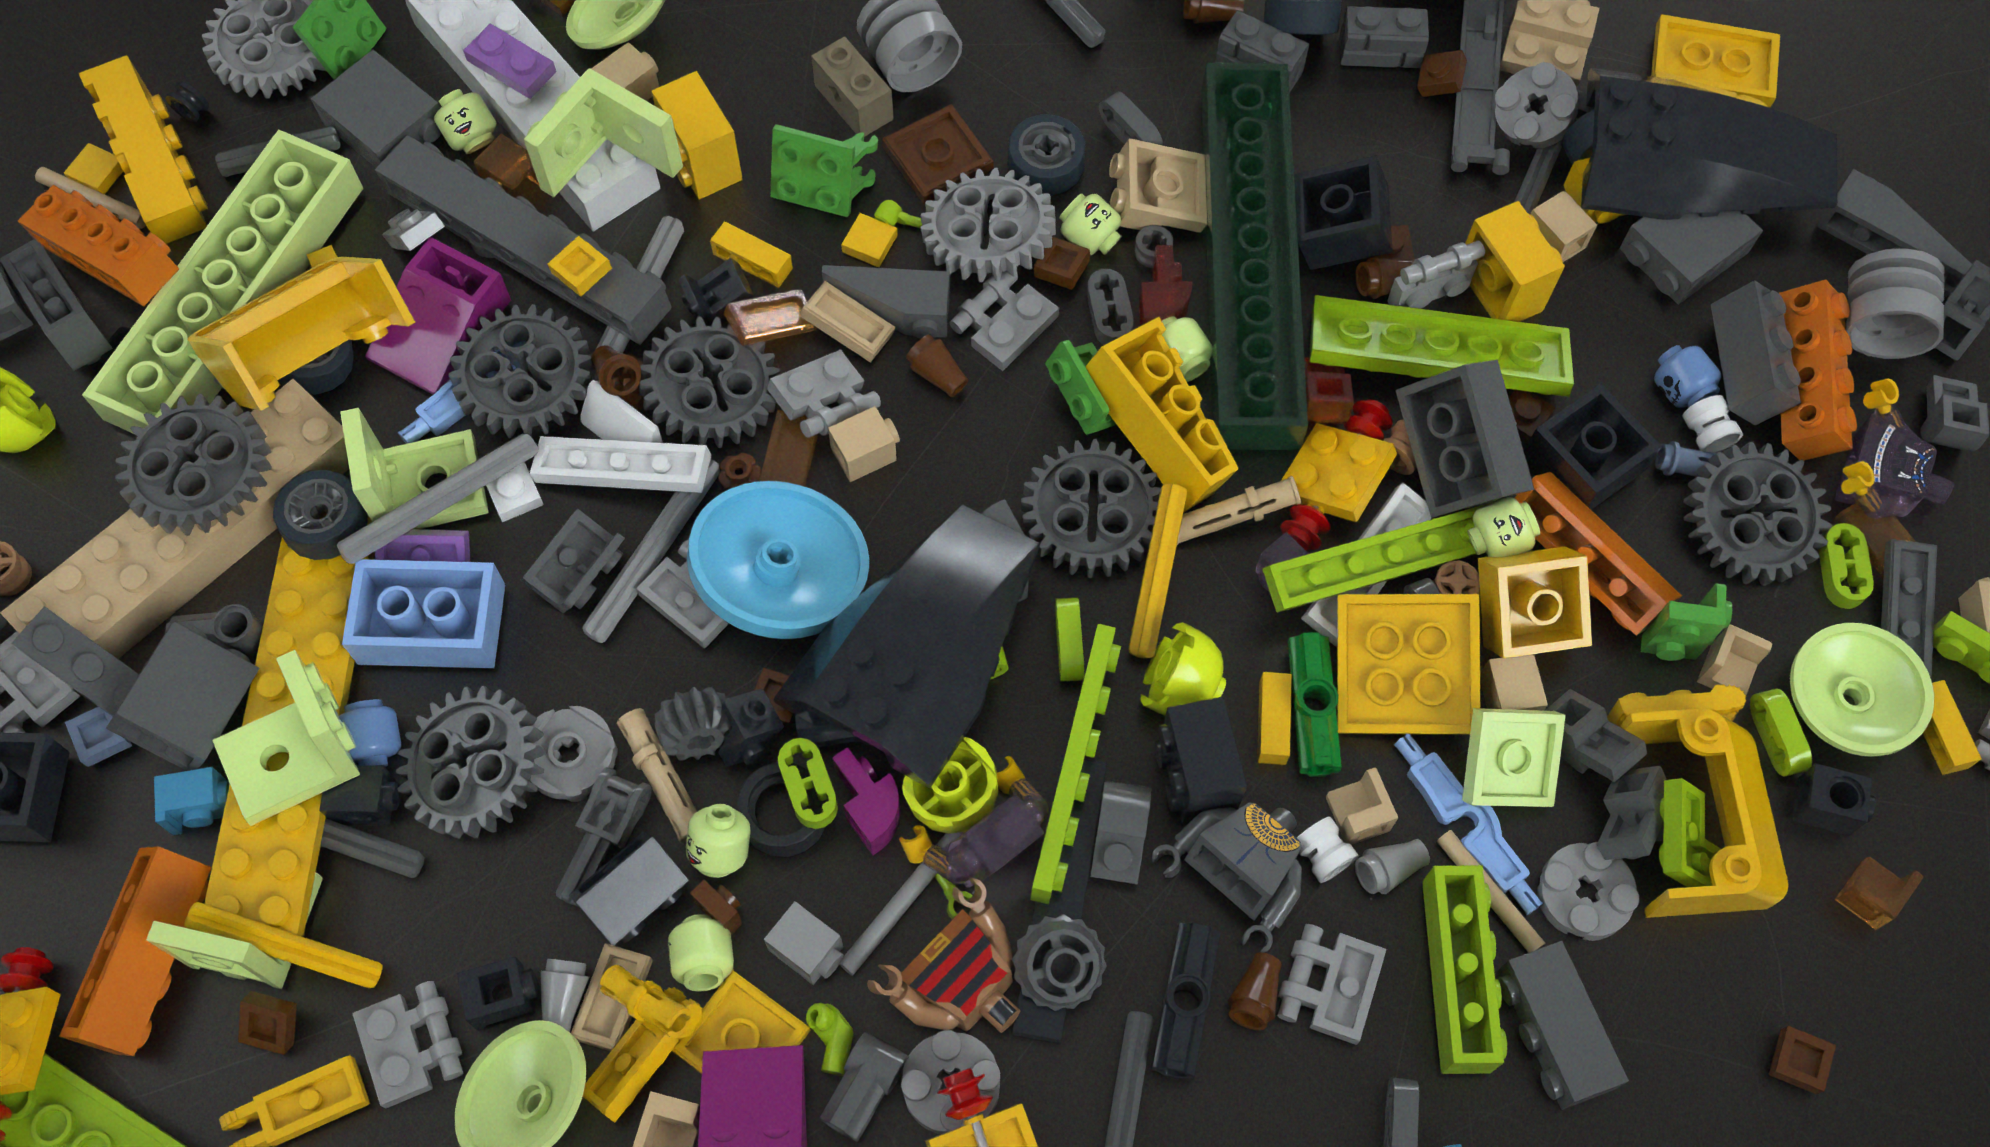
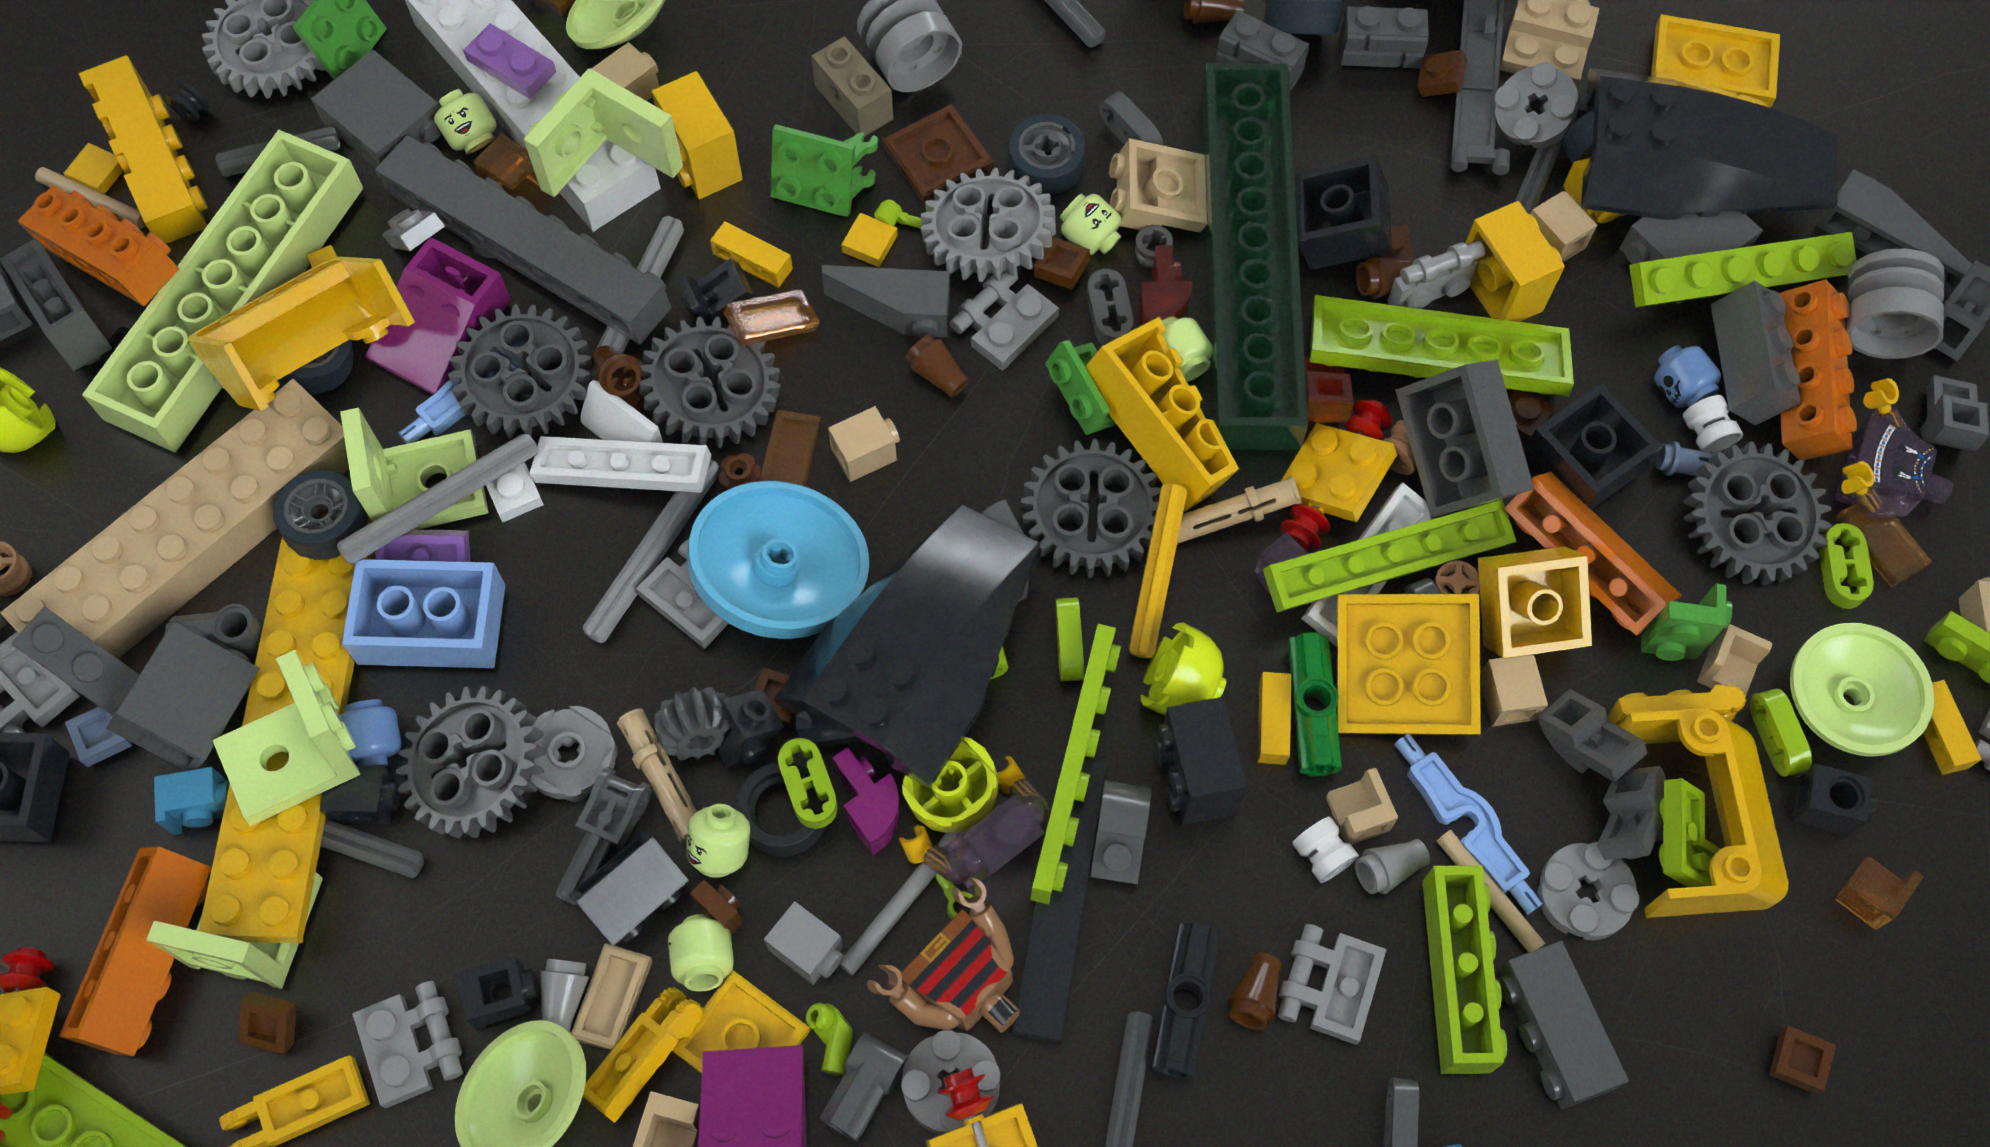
dark grey gear [115,394,272,536] -> none
yellow axle [184,902,383,988] -> none
dark grey bracket [520,508,625,613] -> none
yellow plate [547,236,612,297] -> none
yellow pin [600,965,691,1038] -> none
light grey plate [767,349,881,438] -> none
tan tile [800,281,895,363] -> none
dark grey piece [1012,914,1107,1011] -> none
dark grey torso [1152,802,1302,953] -> none
yellowish green plate [1462,708,1566,807] -> none
yellowish green head [1468,497,1540,557] -> none
dark grey tile [1881,539,1937,677] -> none
none -> lime plate [1629,232,1857,308]

